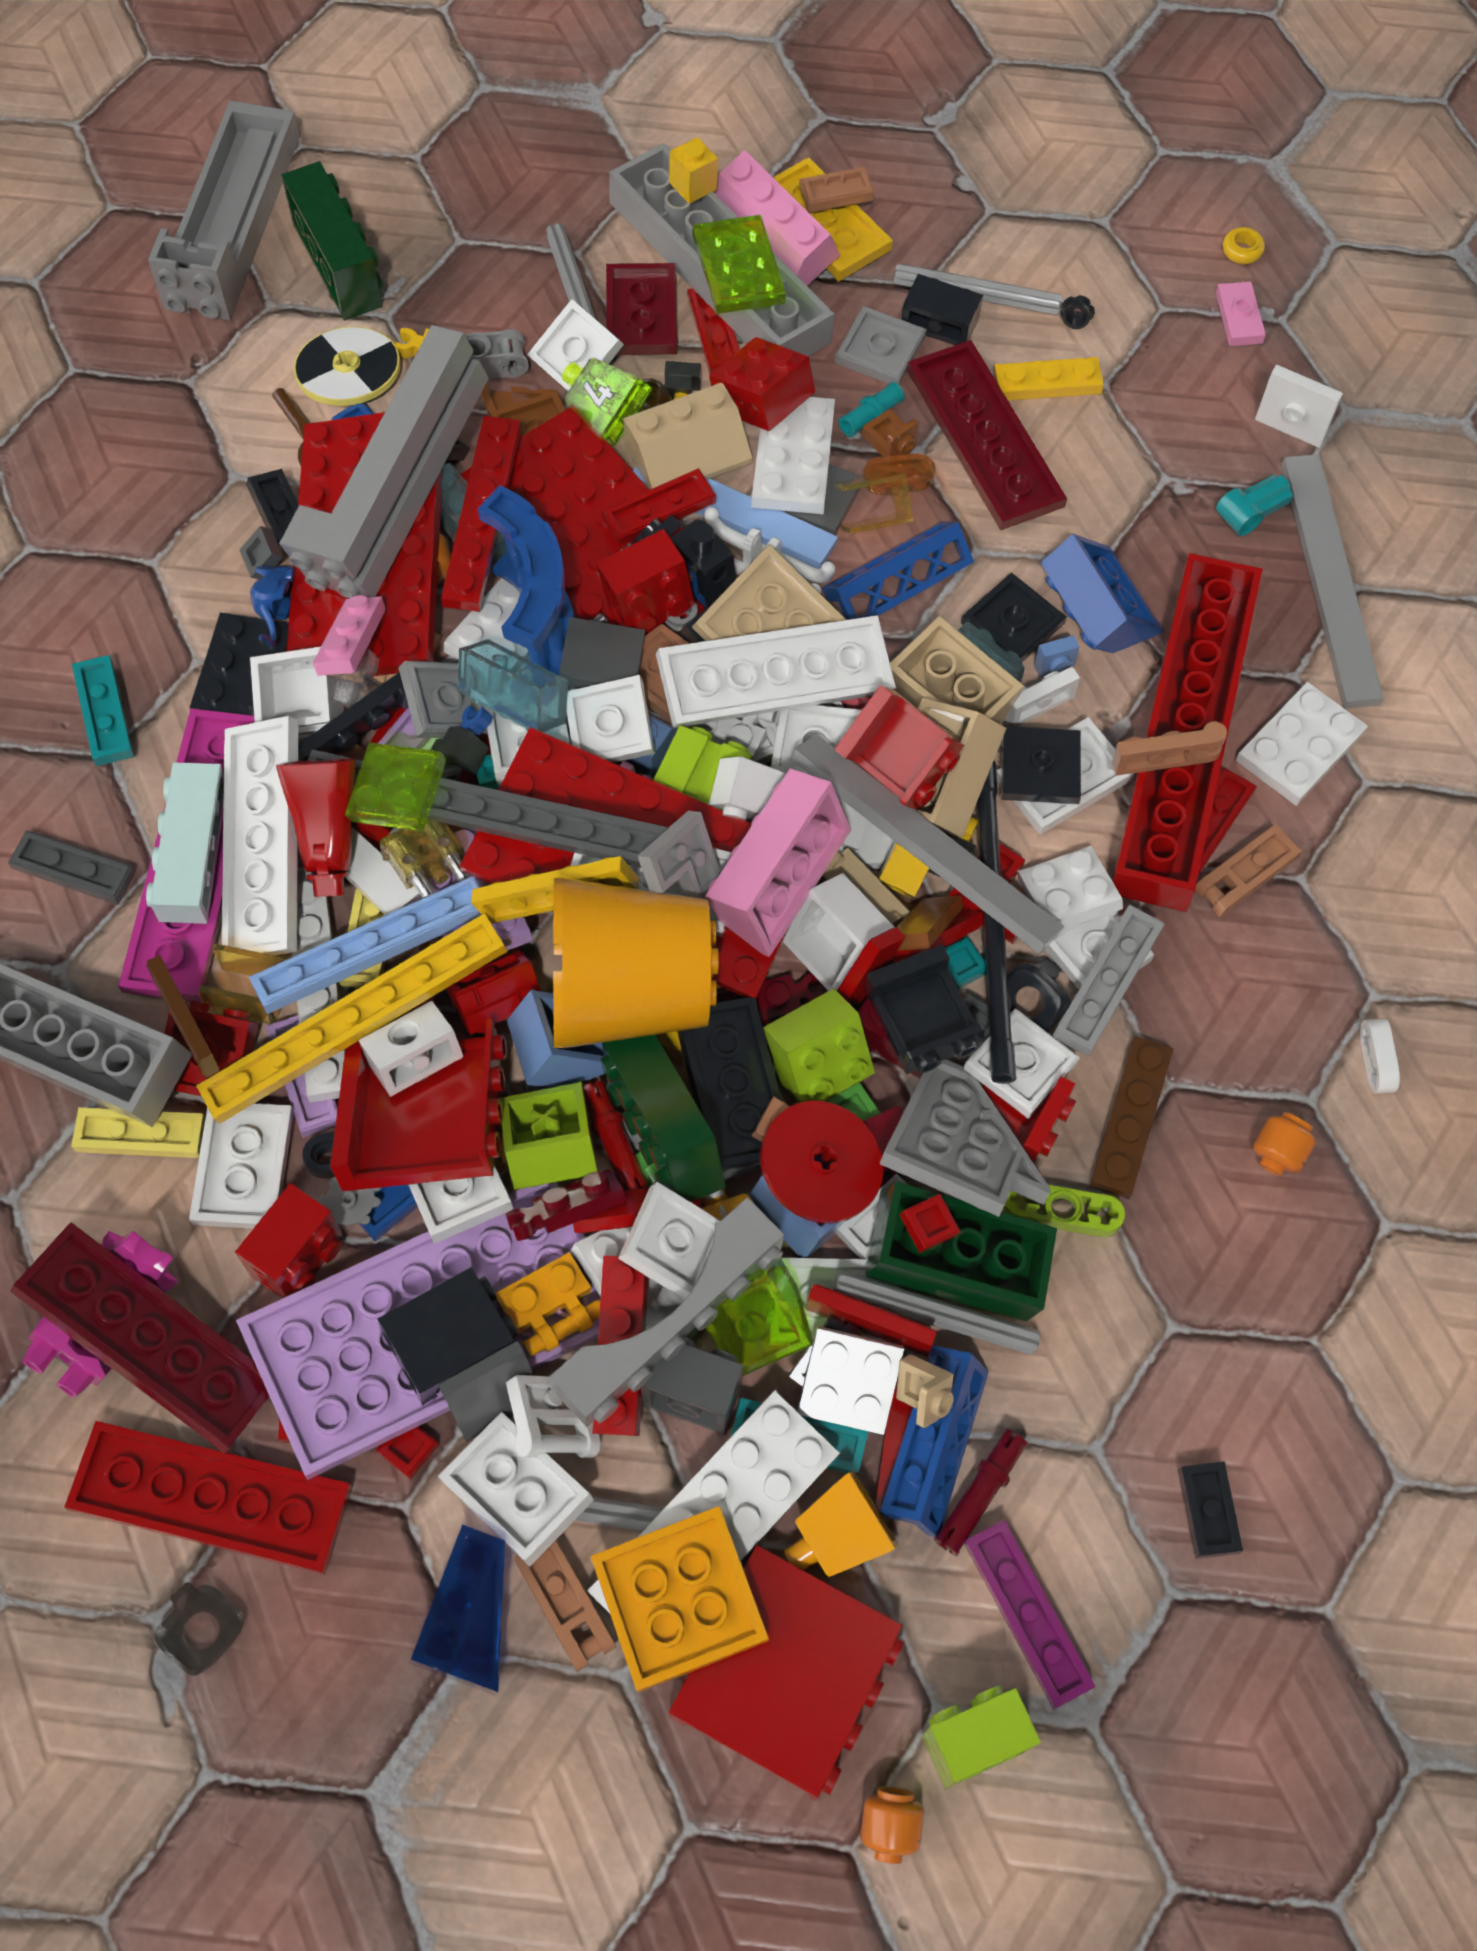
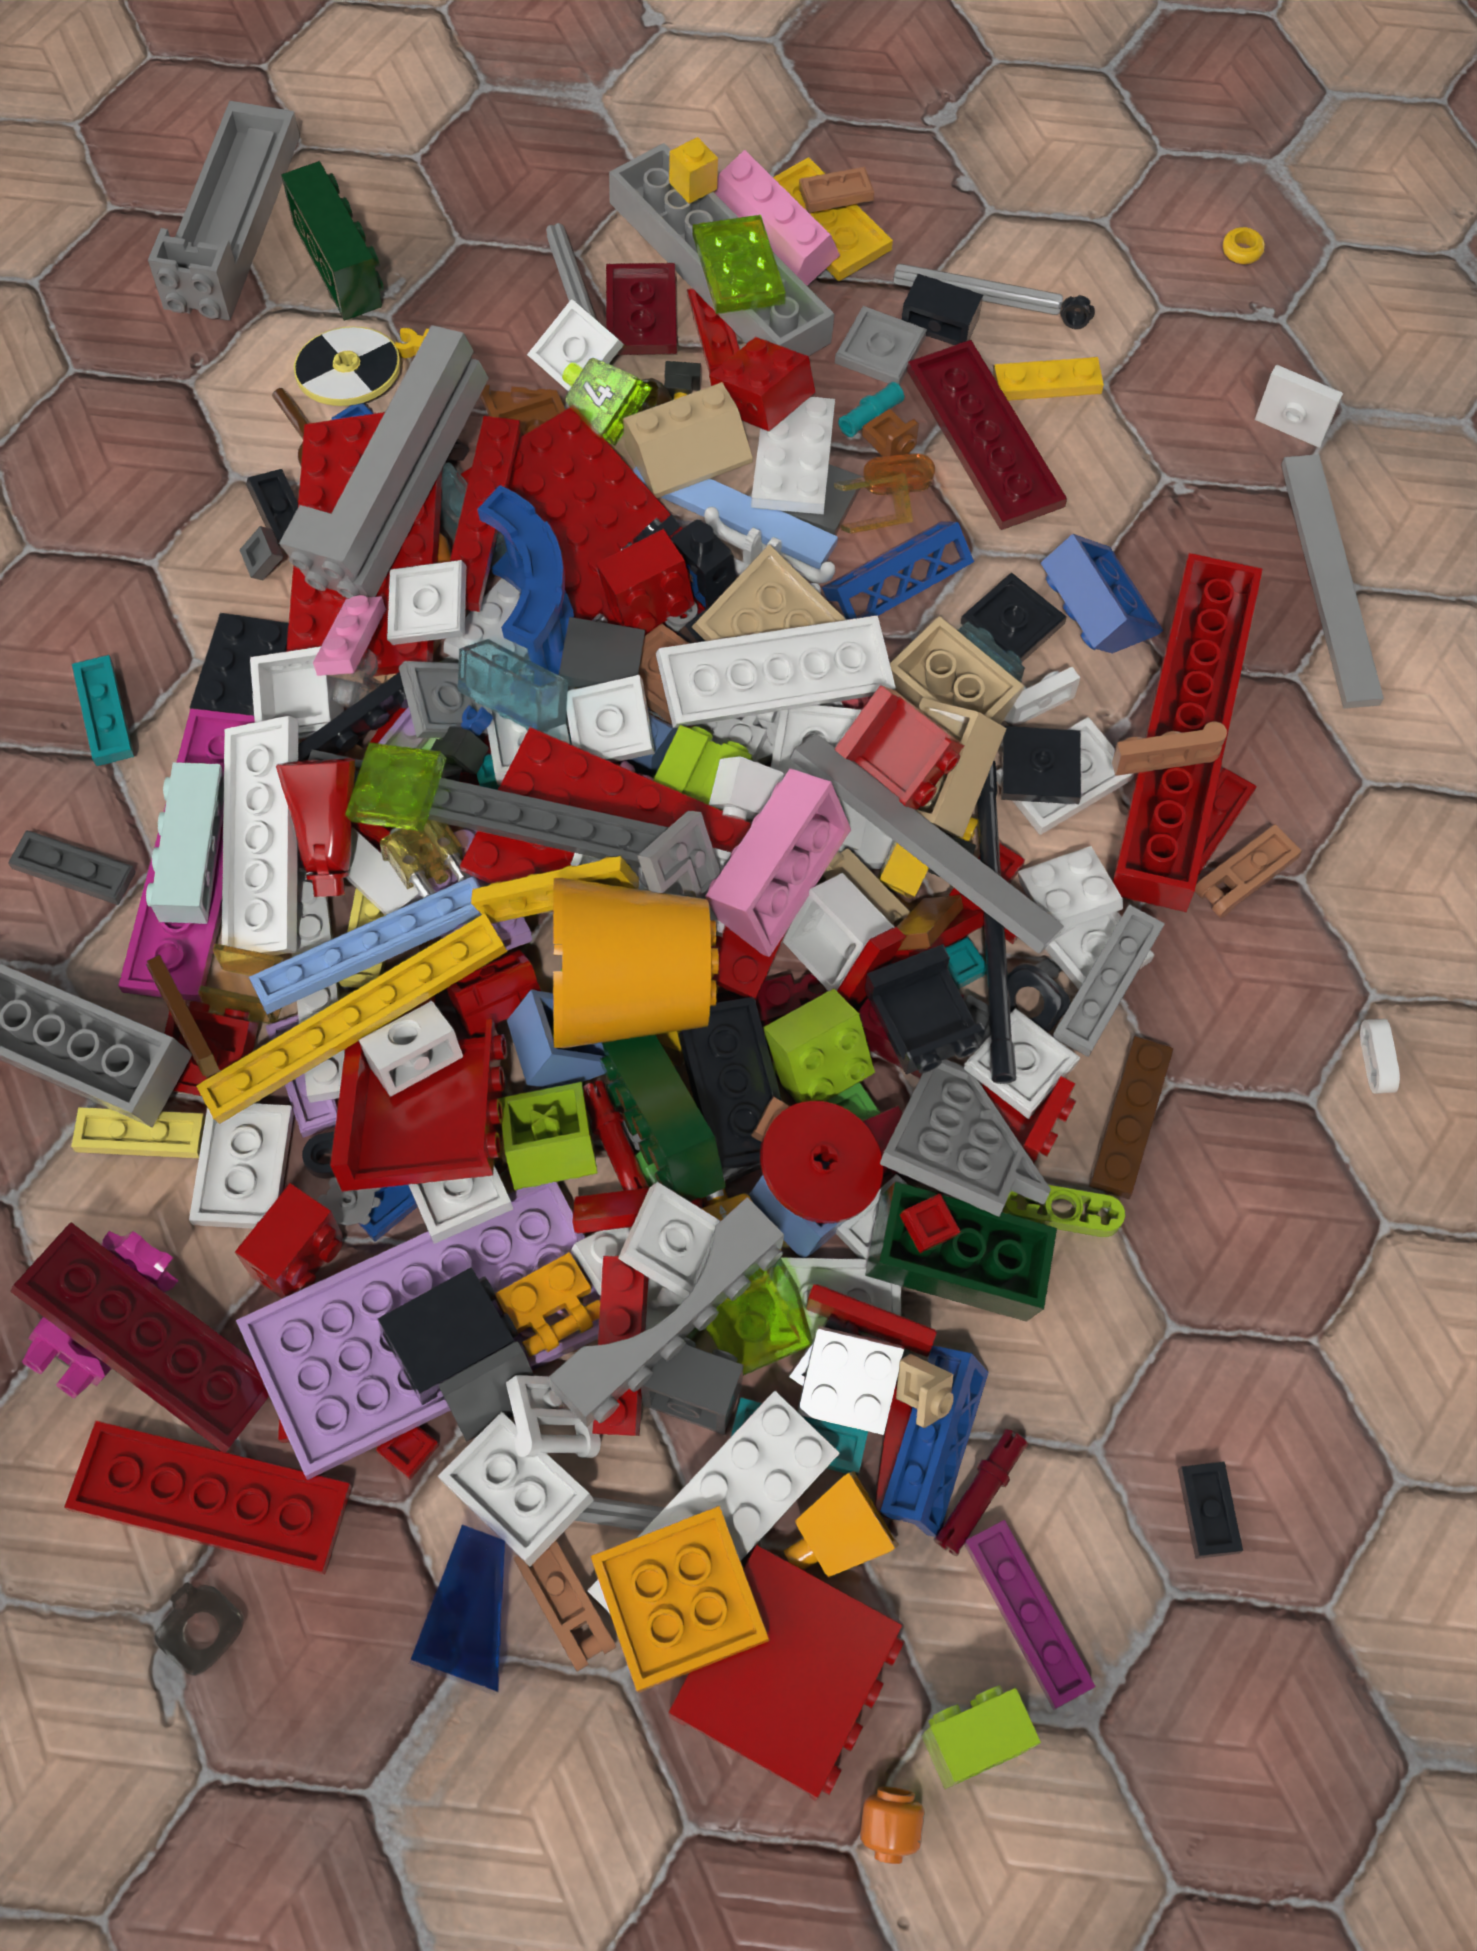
blue animal [250,565,295,647] -> none
light grey piece [465,329,529,379] -> none
dark red plate [505,1169,627,1241] -> none
red tile [601,468,716,546] -> none
light grey axle [834,1271,1040,1354] -> none
medium blue plate [1034,635,1080,677] -> none
bright pink plate [1215,282,1266,346] -> none
teal piece [1216,474,1293,537] -> none
white plate [1236,682,1368,806] -> none
orange head [1253,1112,1316,1177] -> none
none -> white plate [387,560,467,645]

